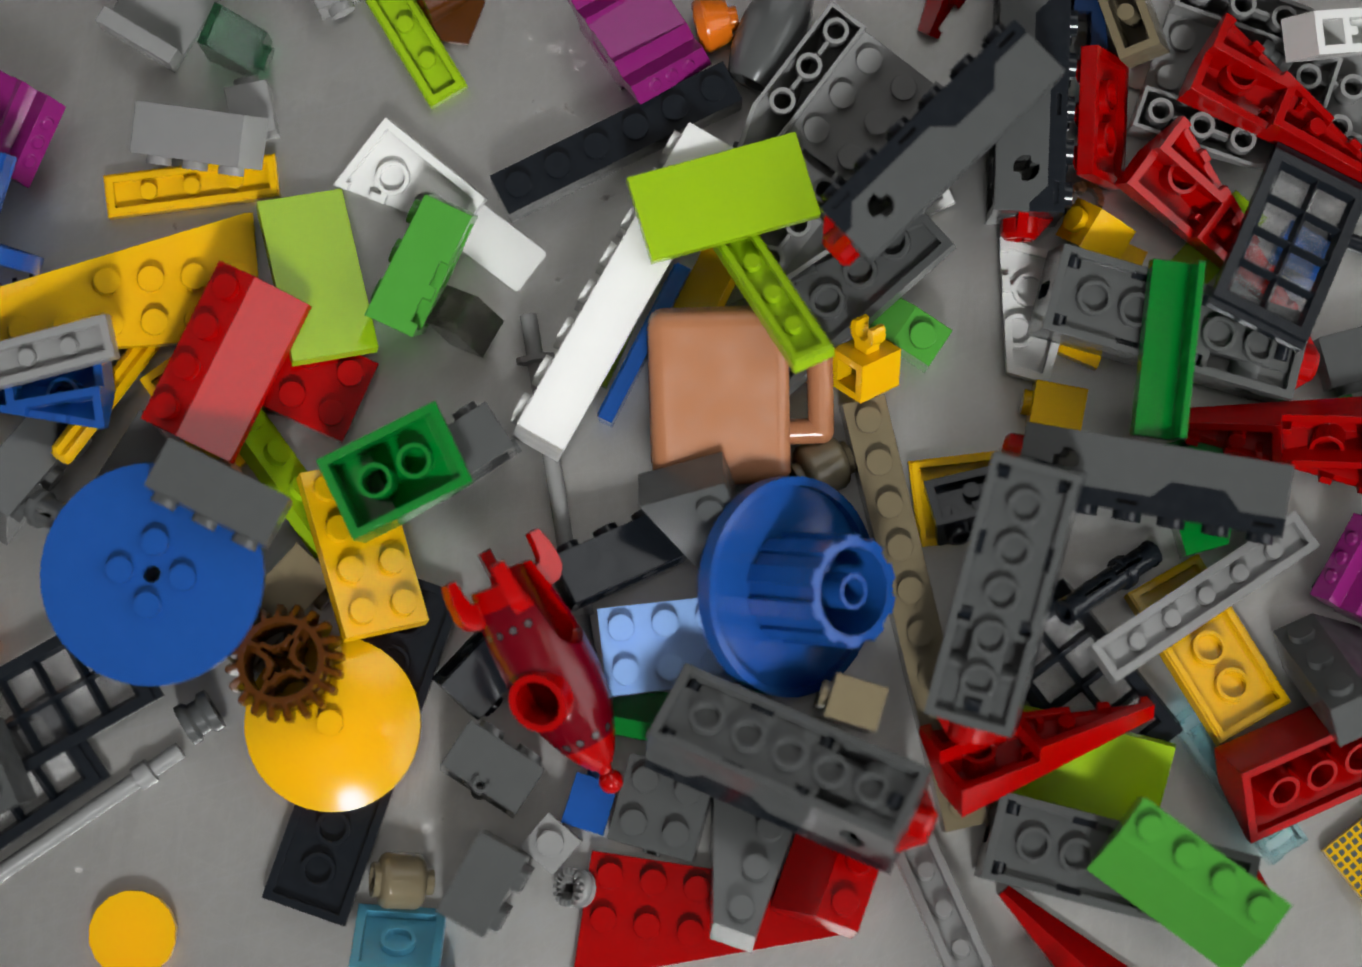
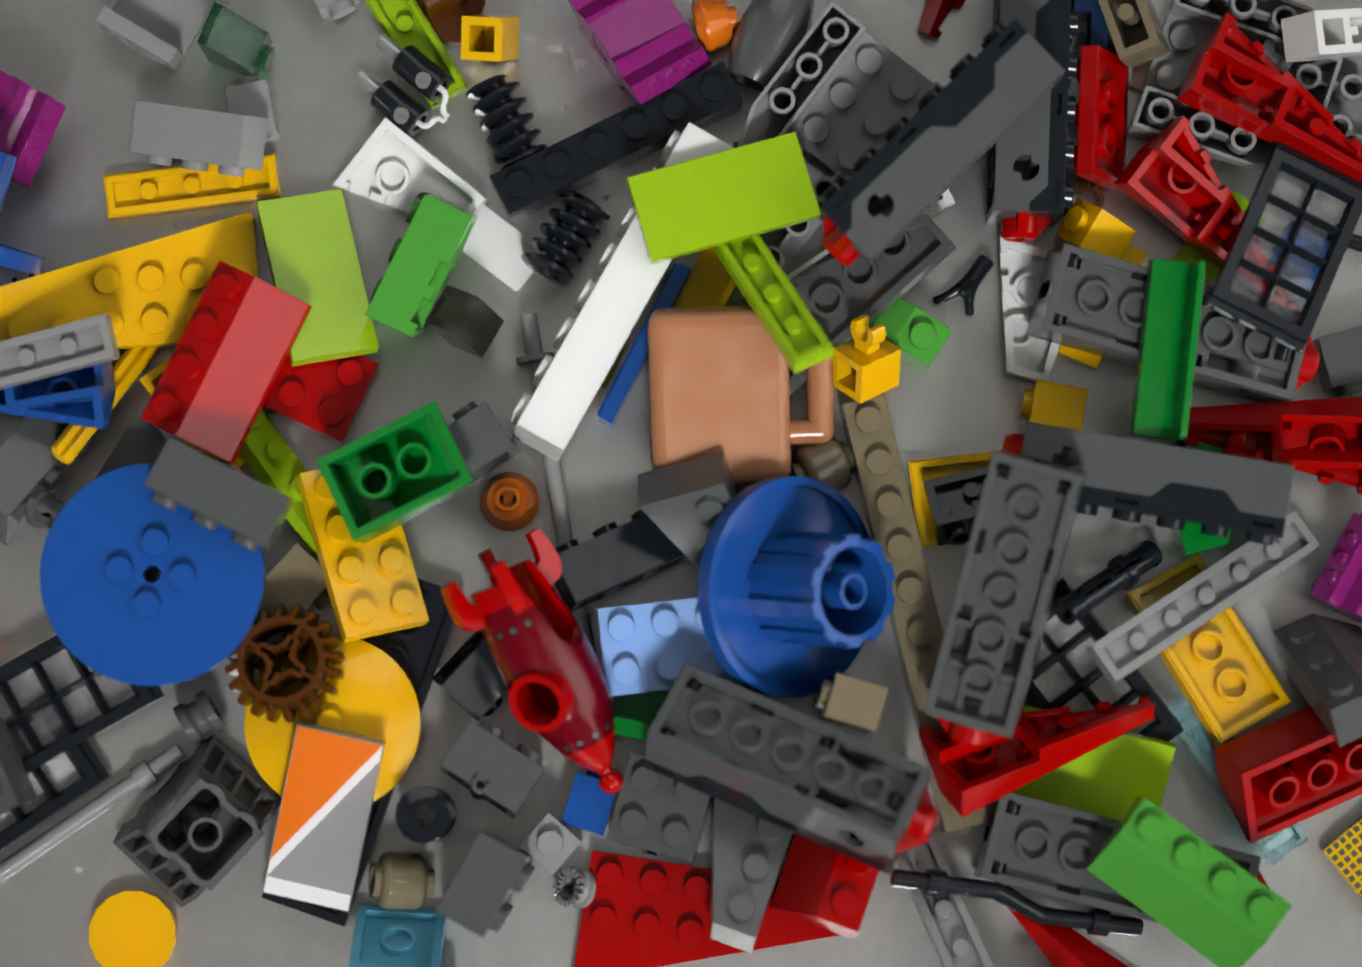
none -> dark grey slope [113,734,282,907]
none -> tile [262,721,386,912]
none -> black piece [354,34,452,137]
none -> black piece [395,786,457,843]
none -> yellow brick [461,14,520,62]
none -> black piece [465,74,548,170]
none -> orange cone [480,472,539,531]
none -> black piece [521,191,611,287]
none -> black bar [890,869,1143,937]
none -> black bar [933,254,994,316]

